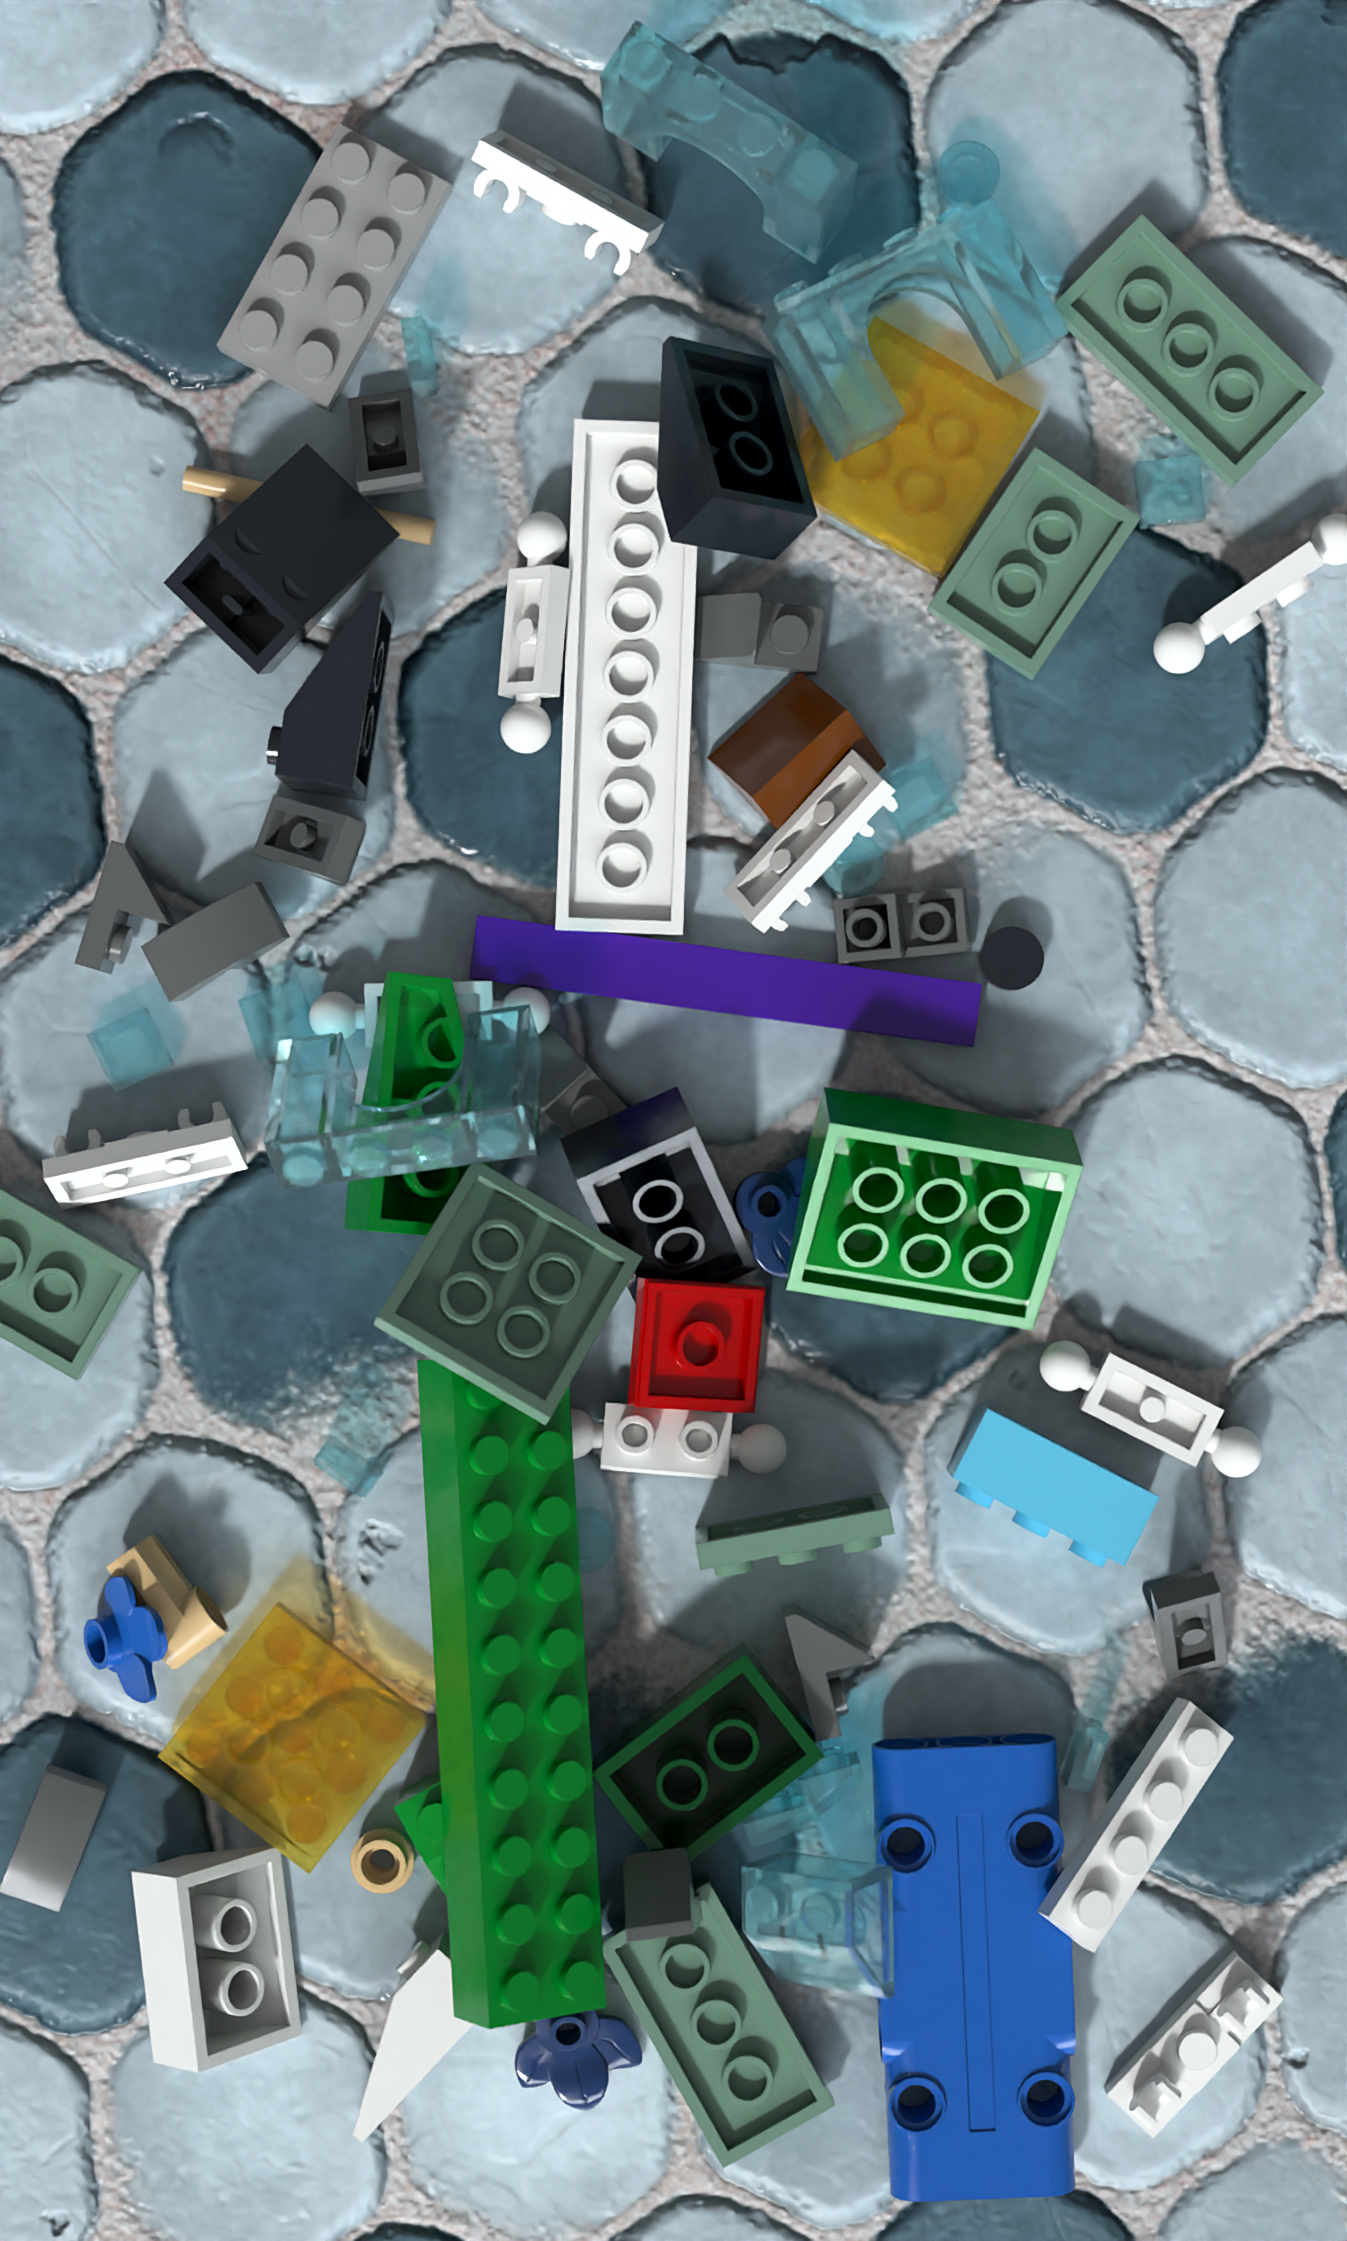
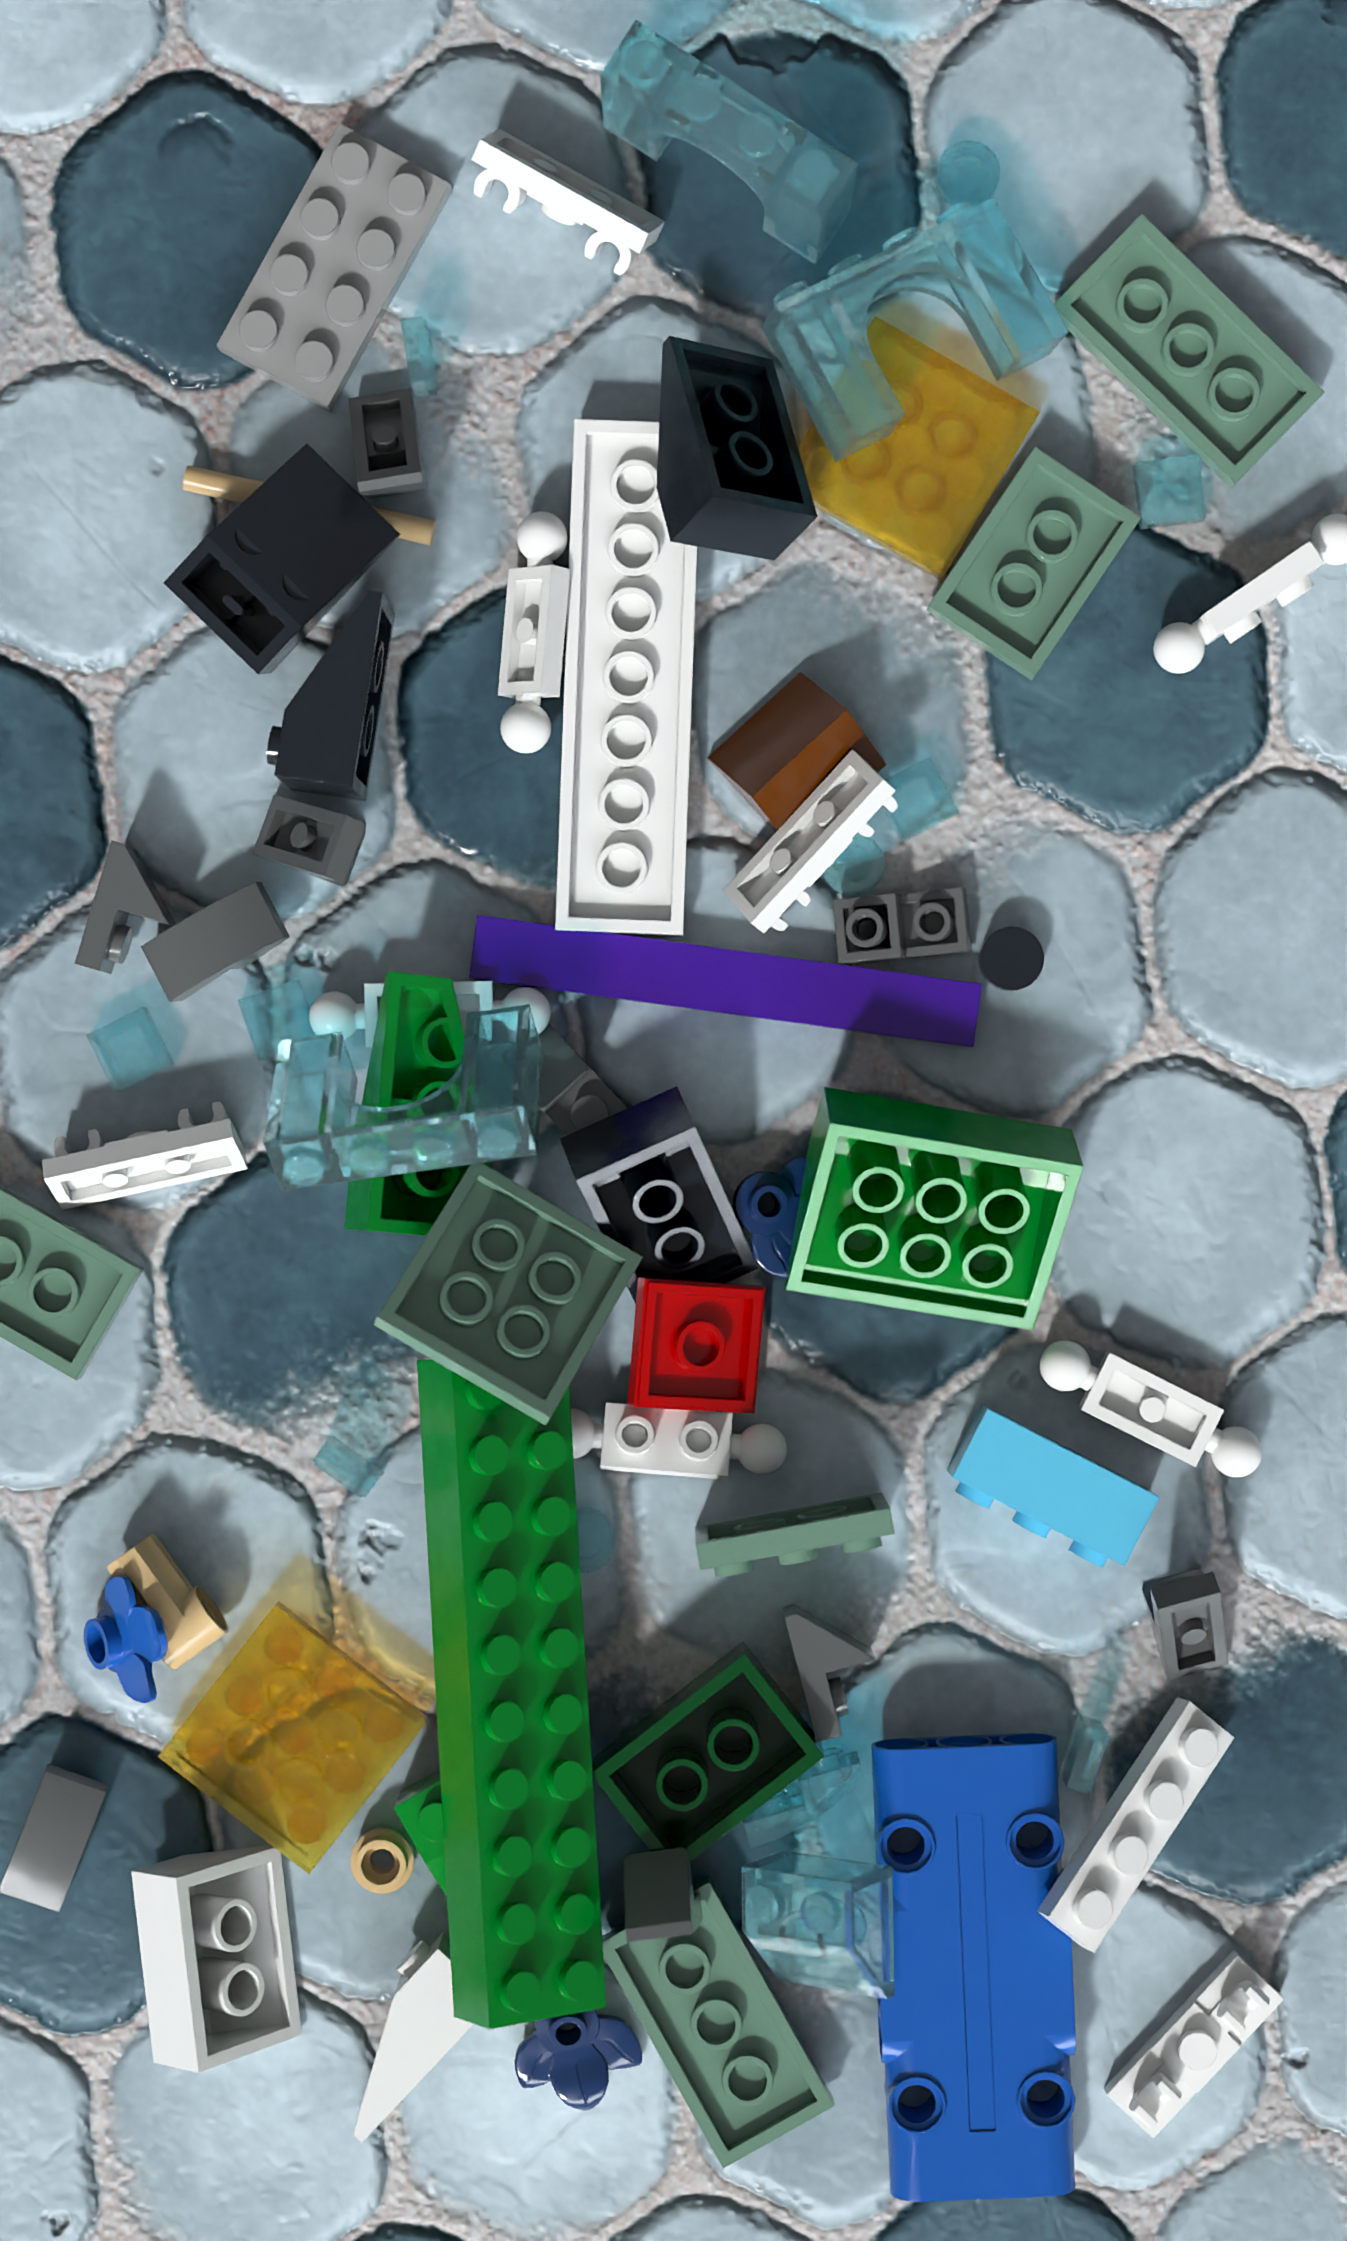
dark grey slope [693,592,824,675] -> none

